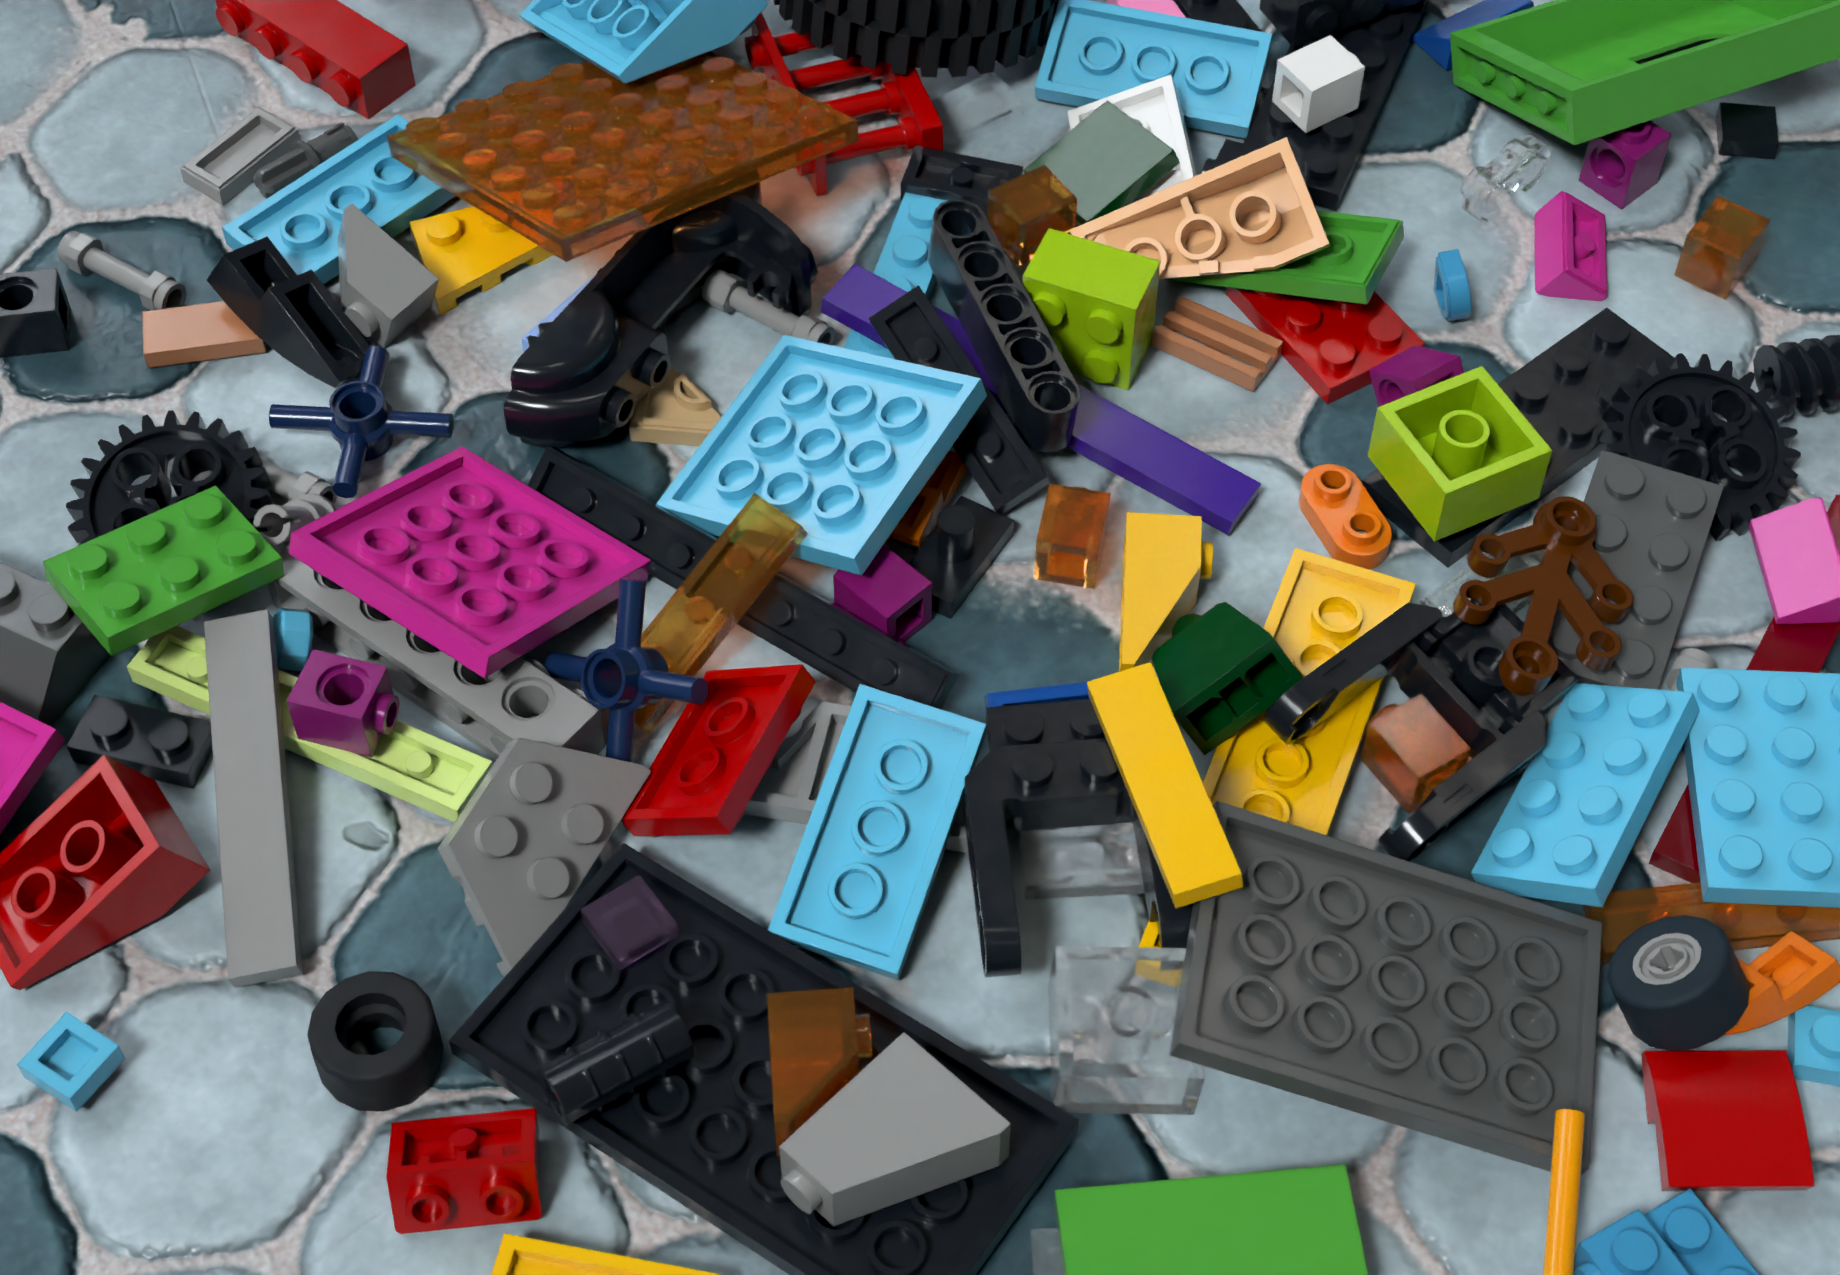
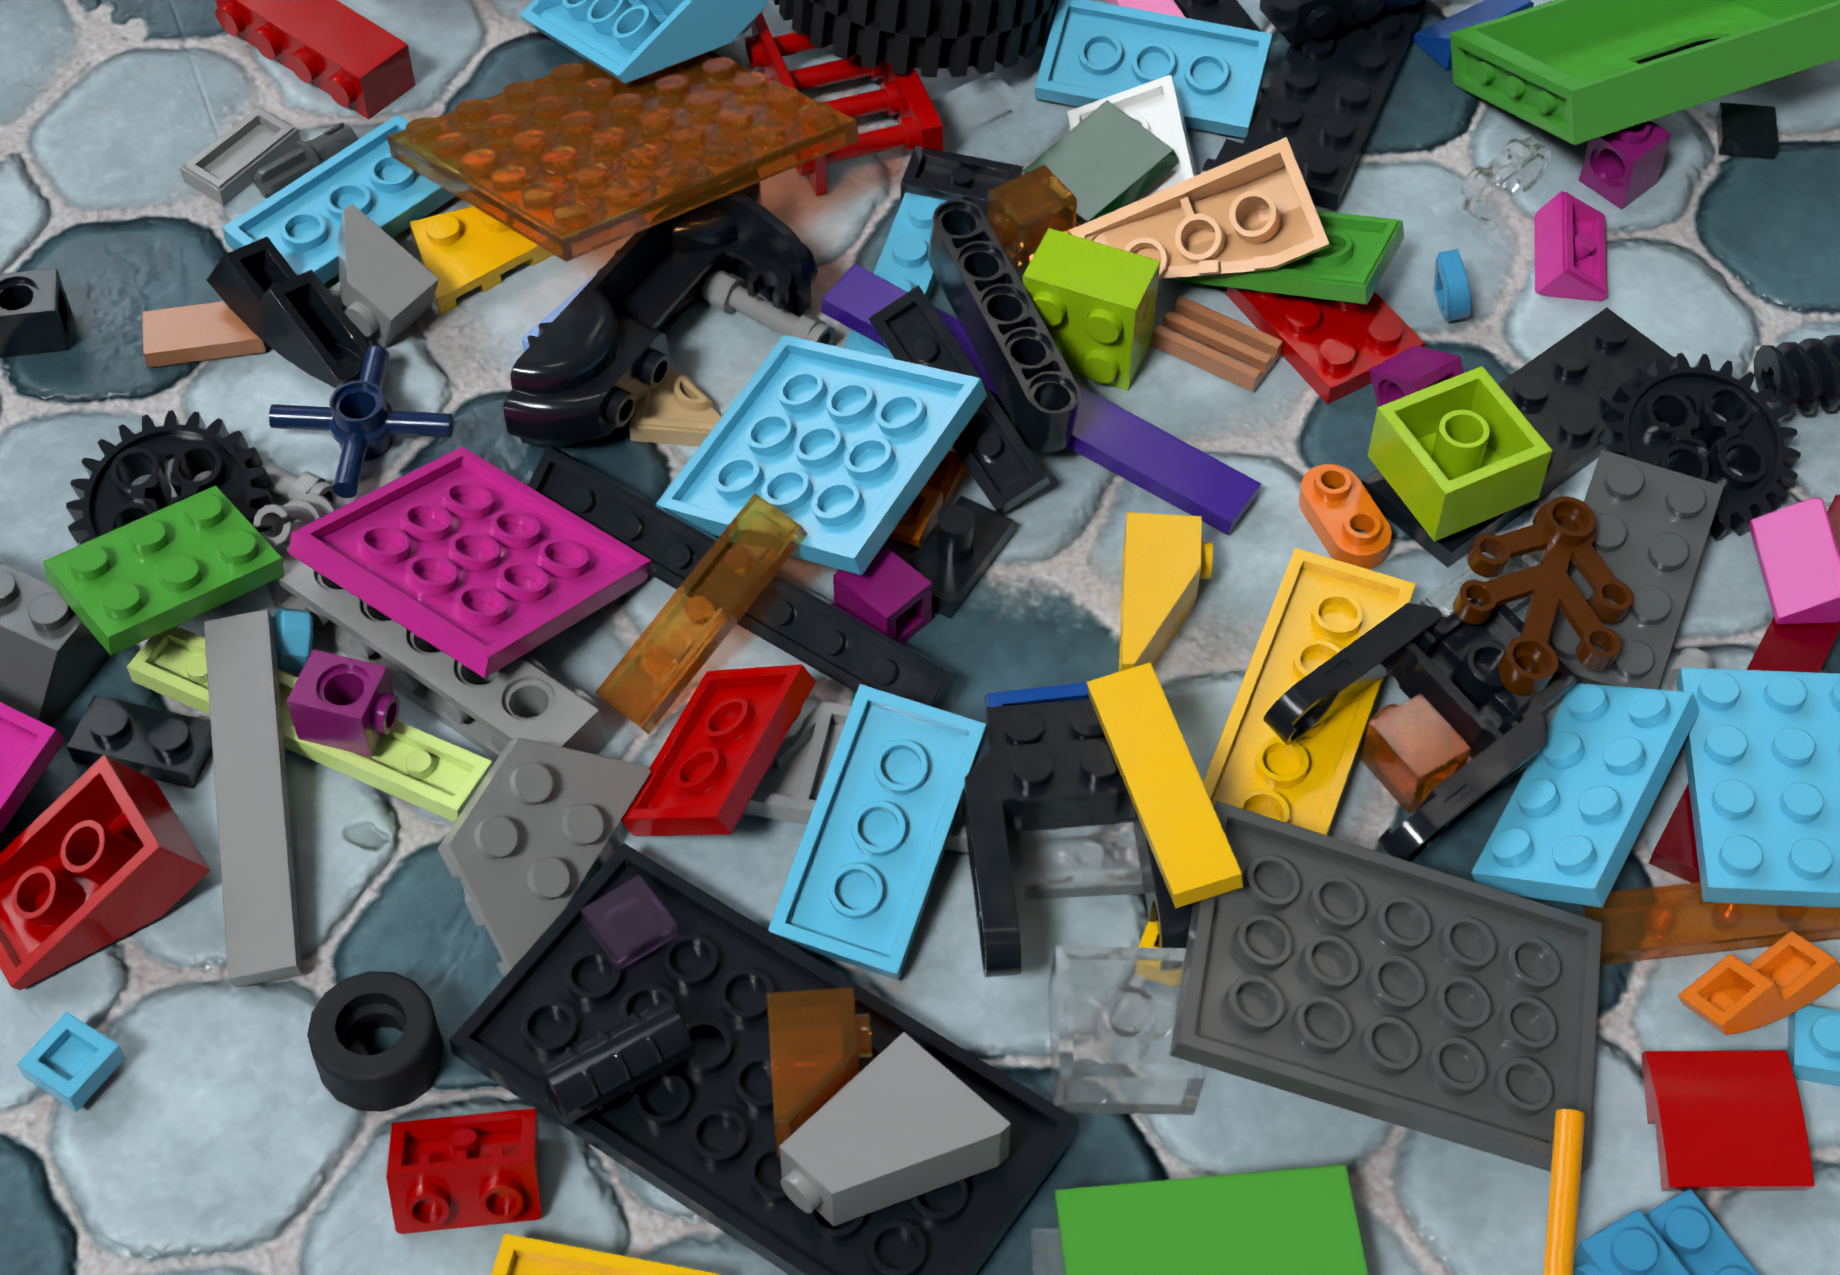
light grey bar [57,231,186,310] -> none
dark blue bar [545,578,708,762] -> none
clear orange brick [1034,484,1111,589] -> none
dark green torso [1152,602,1303,756] -> none
white brick [1272,35,1365,133] -> none
black wheel [1607,915,1750,1051] -> none
clear orange brick [1674,196,1770,300] -> none

